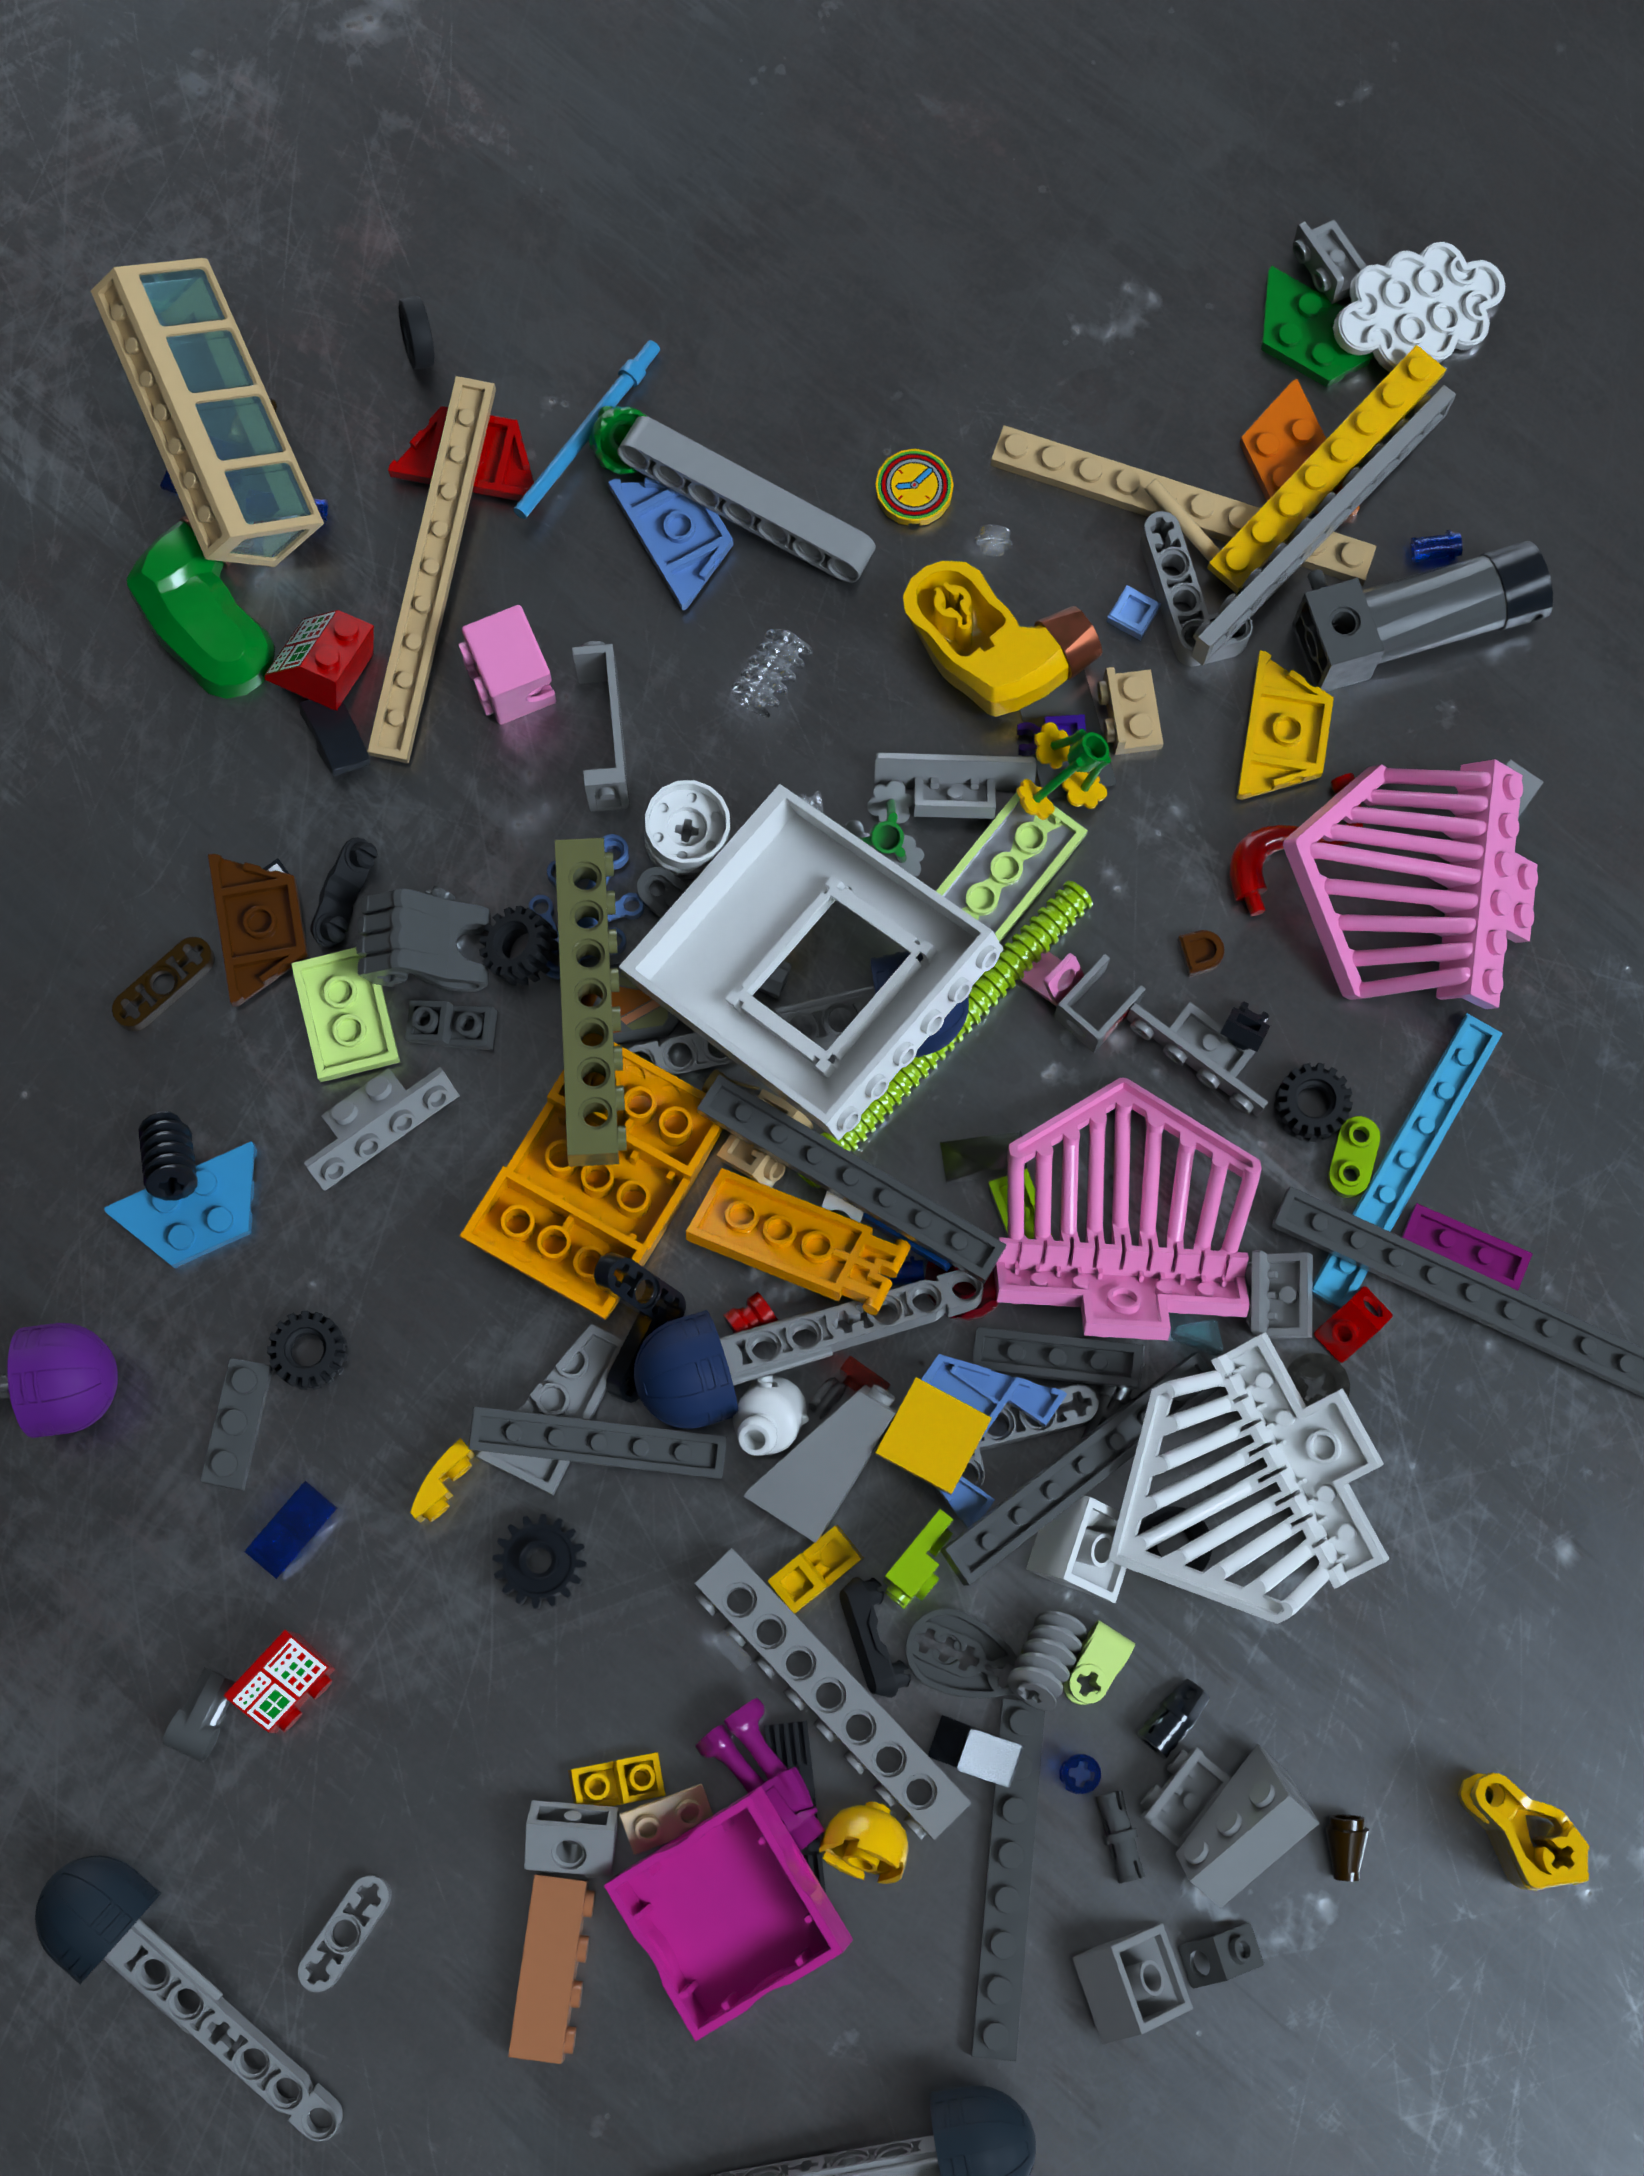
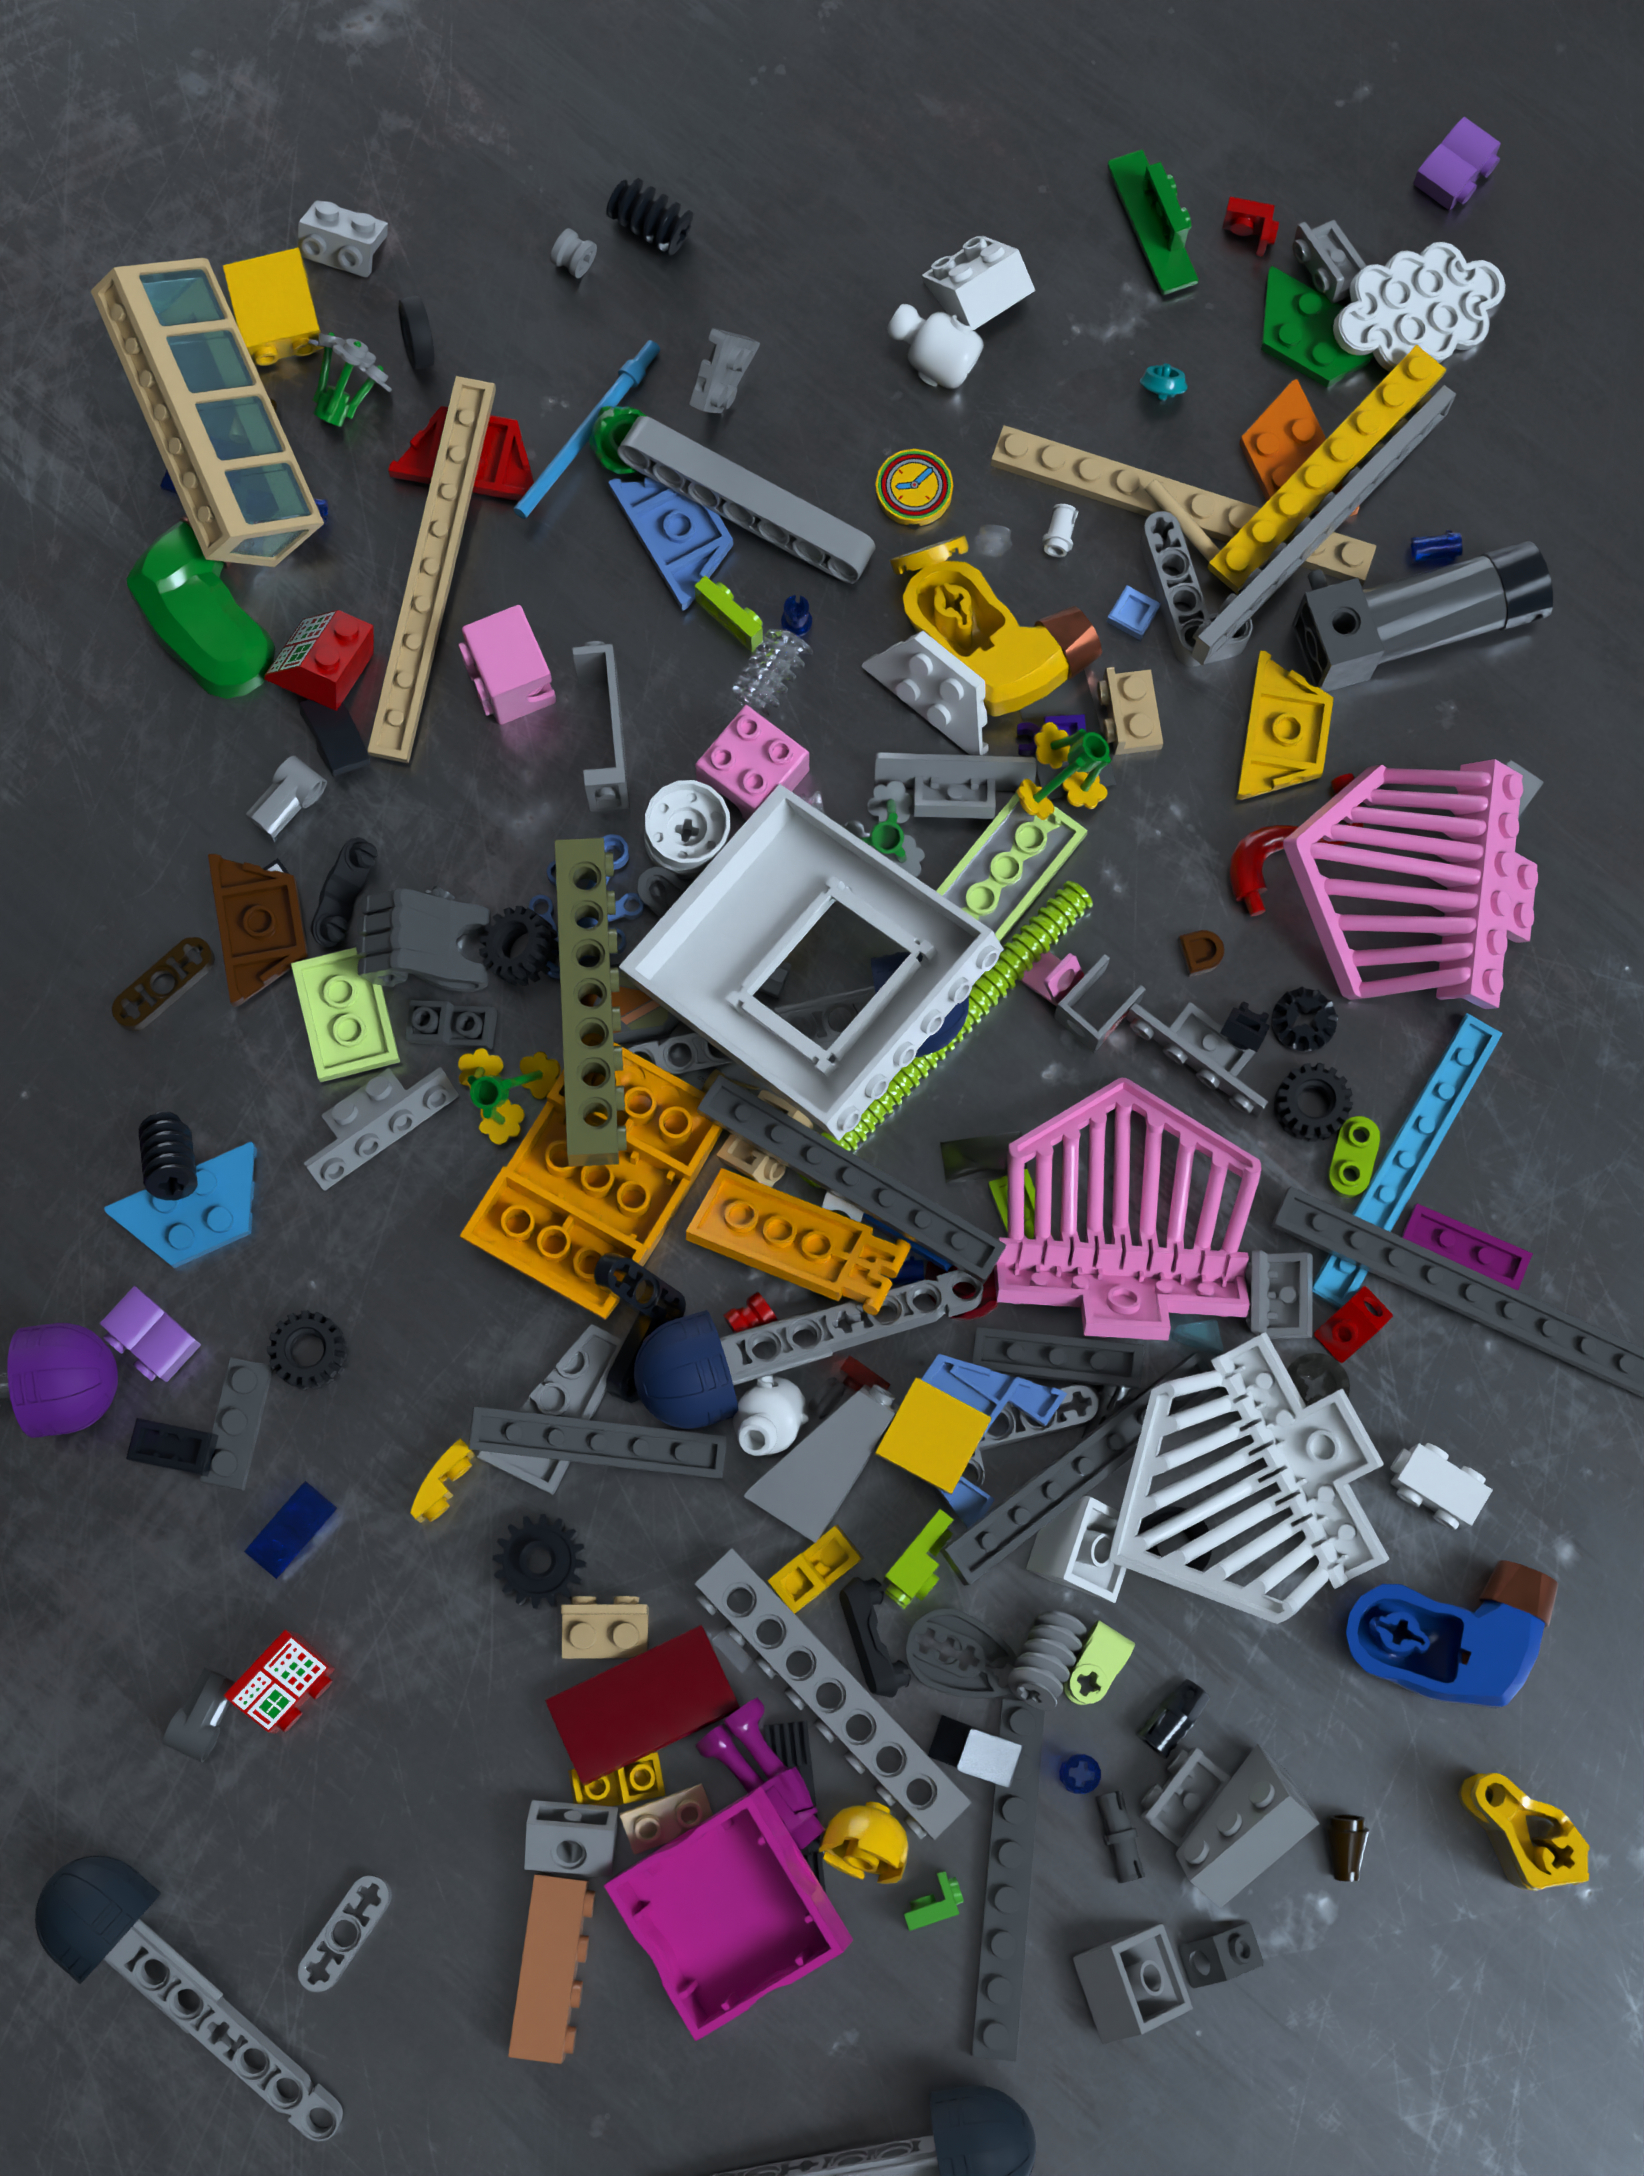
none -> medium lavender brick [100,1286,201,1382]
none -> black plate [126,1418,219,1477]
none -> yellow panel [223,247,324,366]
none -> light grey piece [246,755,327,839]
none -> light grey bracket [297,200,388,277]
none -> green plant [308,332,392,426]
none -> yellow plant [458,1048,561,1145]
none -> dark red slope [545,1624,740,1786]
none -> light grey wheel [550,228,597,278]
none -> tan bracket [561,1596,649,1659]
none -> black piece [606,178,693,255]
none -> light grey wing [689,328,760,414]
none -> lime plate [694,575,763,652]
none -> bright pink piece [695,704,809,821]
none -> clear blue pin [781,595,812,637]
none -> white wing [861,631,989,756]
none -> white piece [886,304,984,389]
none -> yellow tile [890,535,969,575]
none -> bright green bracket [903,1871,964,1931]
none -> white slope [921,236,1035,330]
none -> white pin [1042,504,1078,557]
none -> green bracket [1107,149,1199,295]
none -> teal hat [1140,363,1188,401]
none -> red bracket [1222,196,1279,257]
none -> black gear [1272,986,1338,1052]
none -> blue piece [1346,1560,1558,1709]
none -> white brick [1390,1443,1493,1530]
none -> medium lavender brick [1413,117,1501,211]

